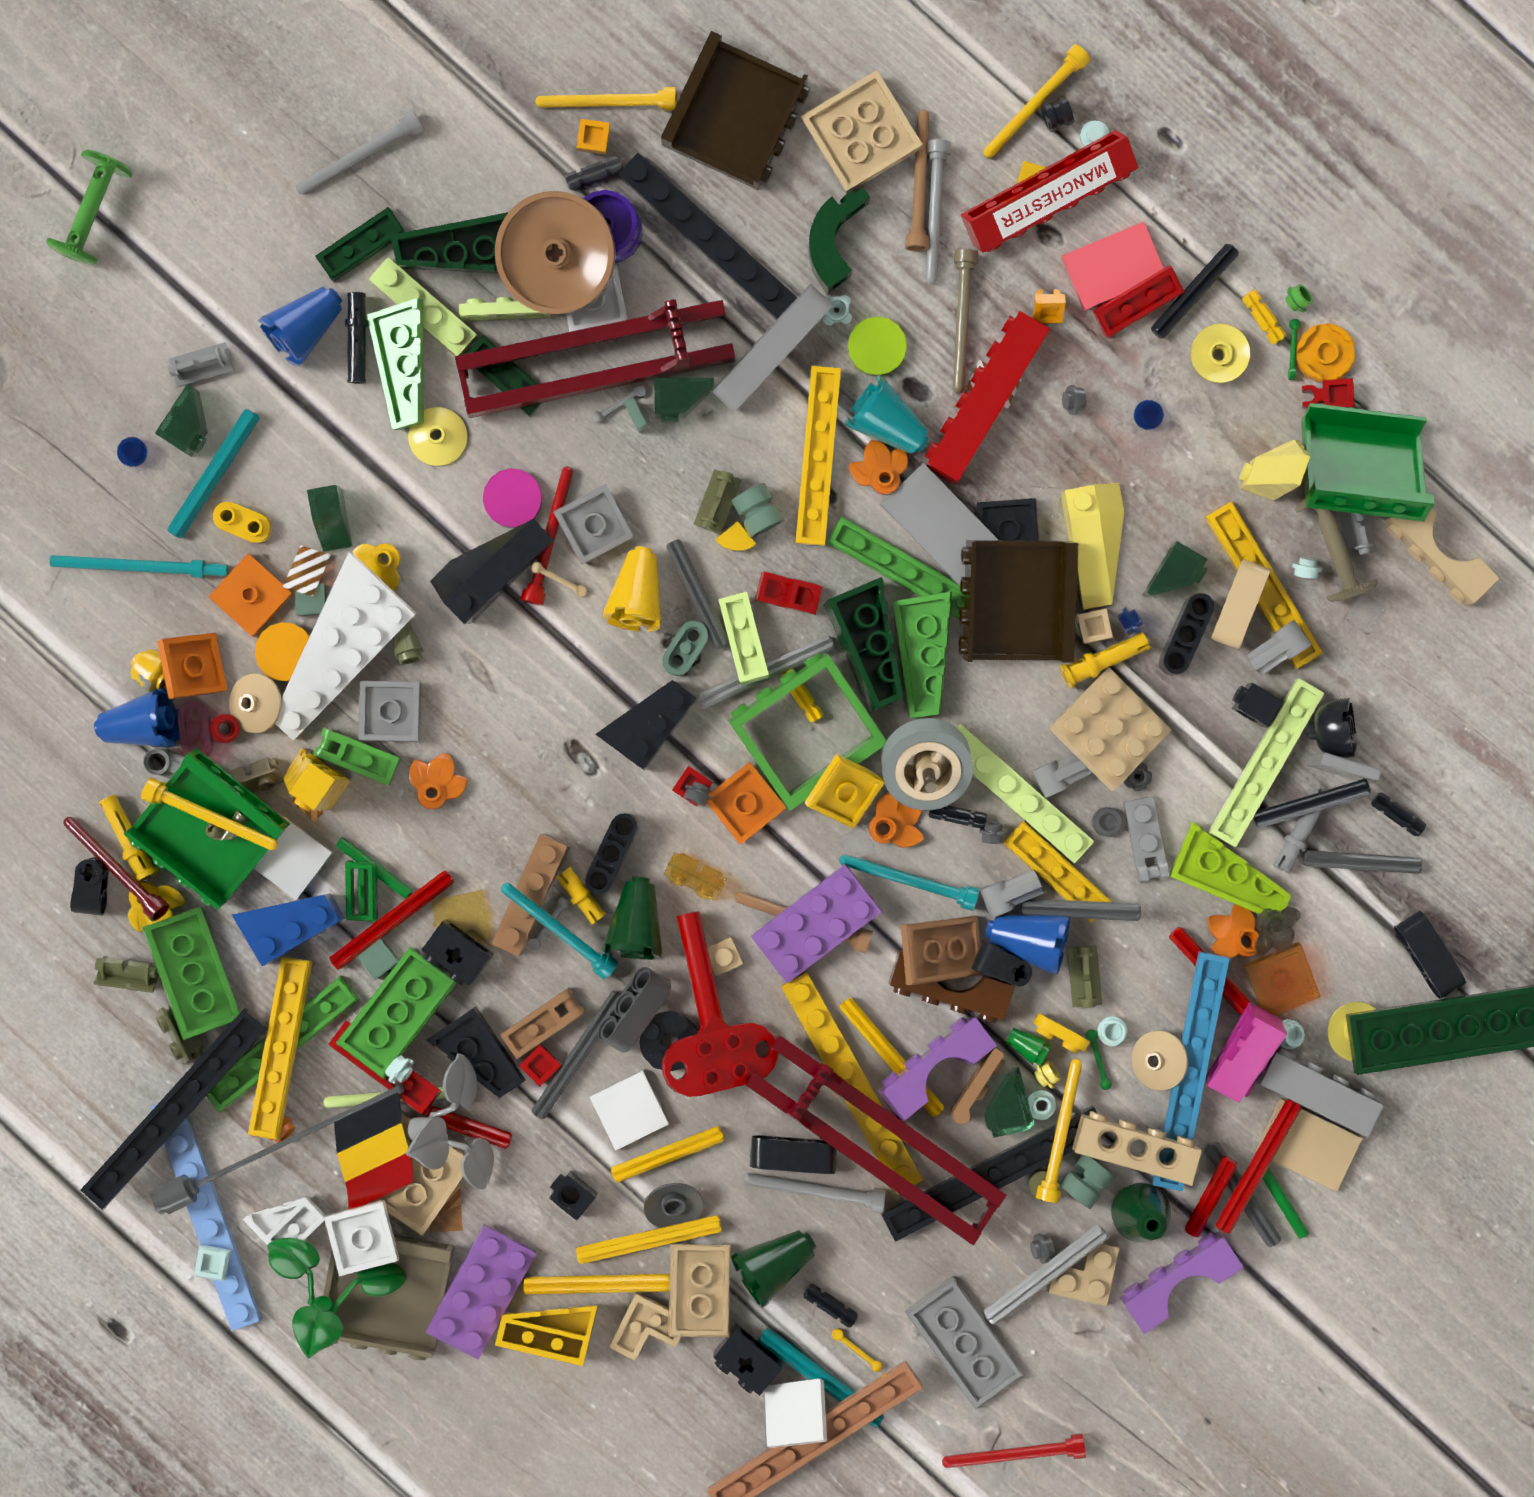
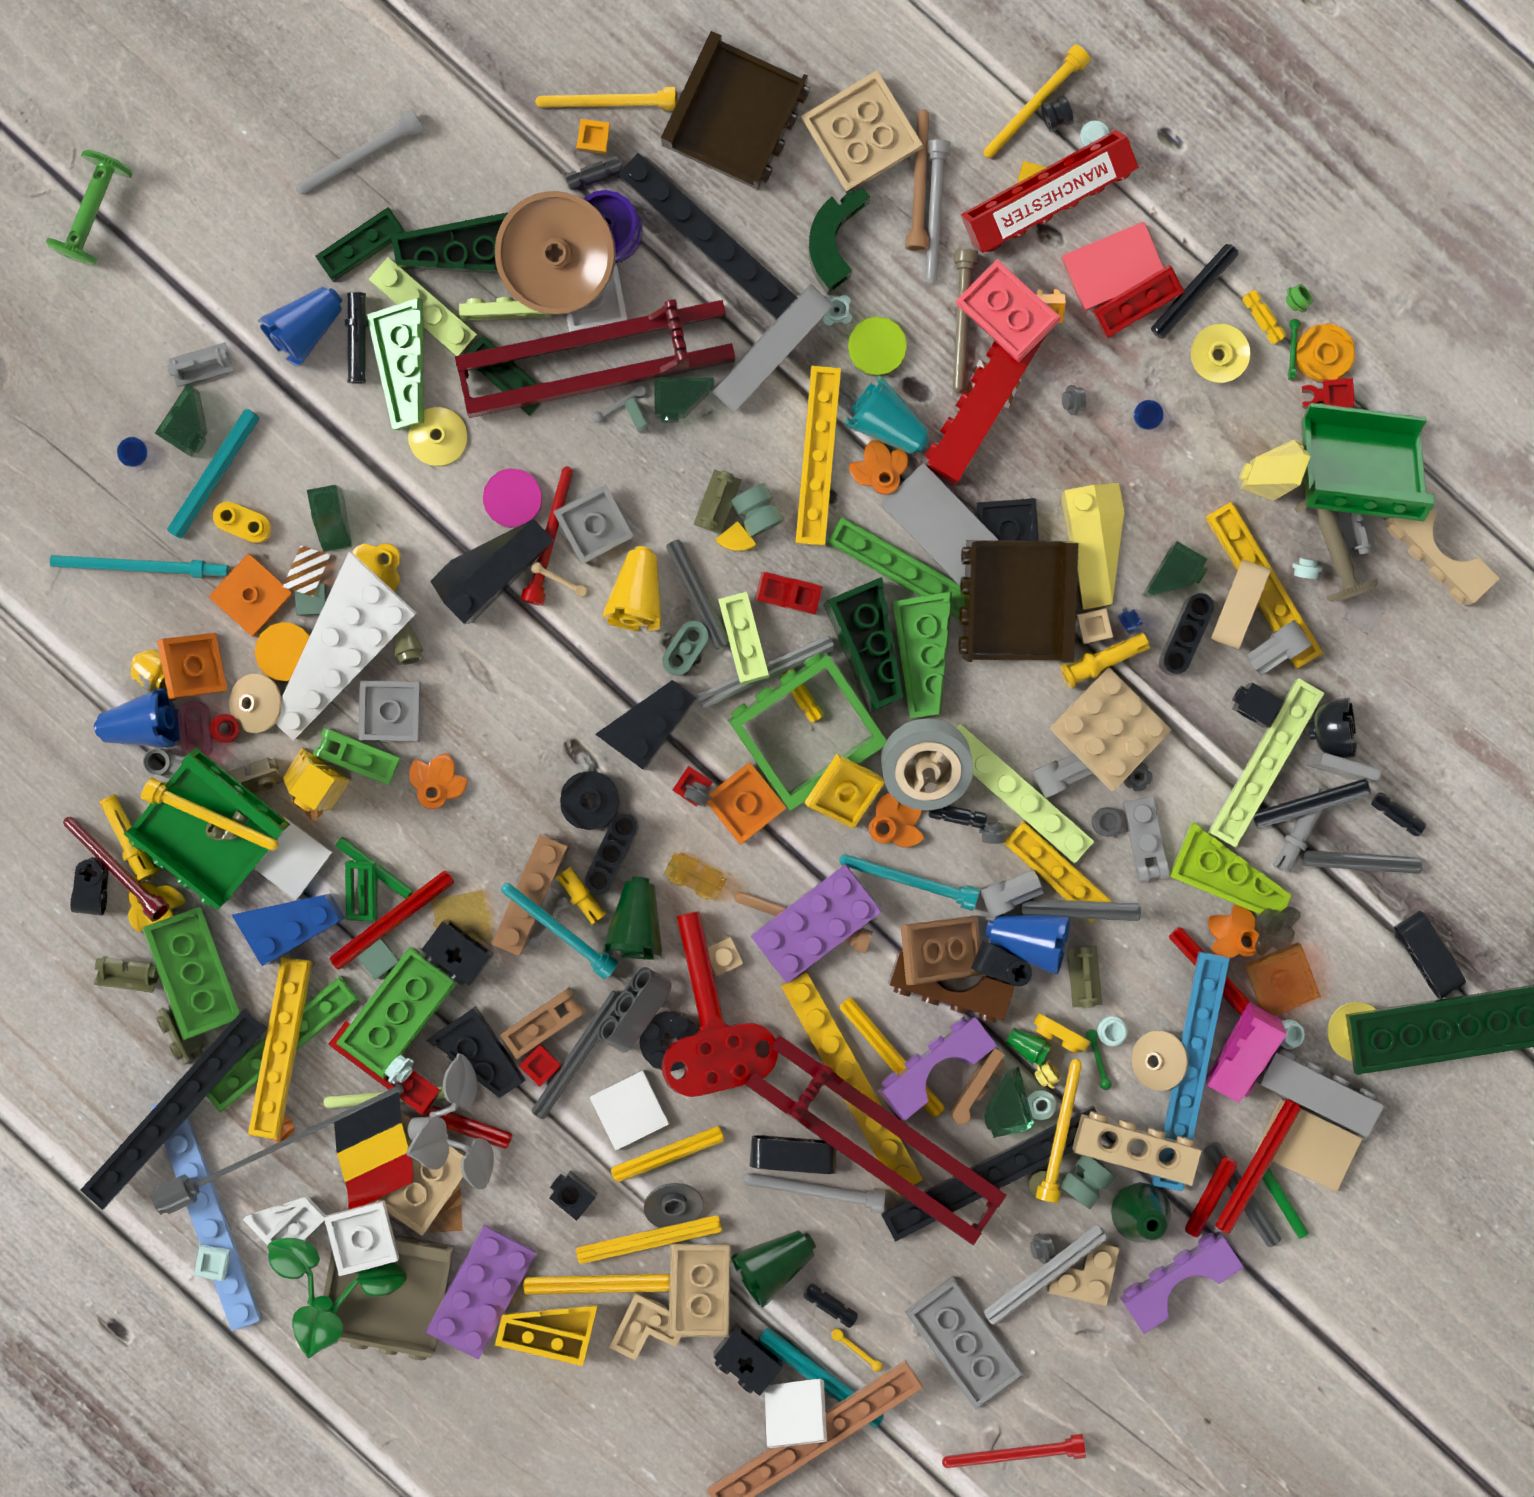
none -> black plate [560,771,620,830]
none -> coral tile [955,259,1061,363]

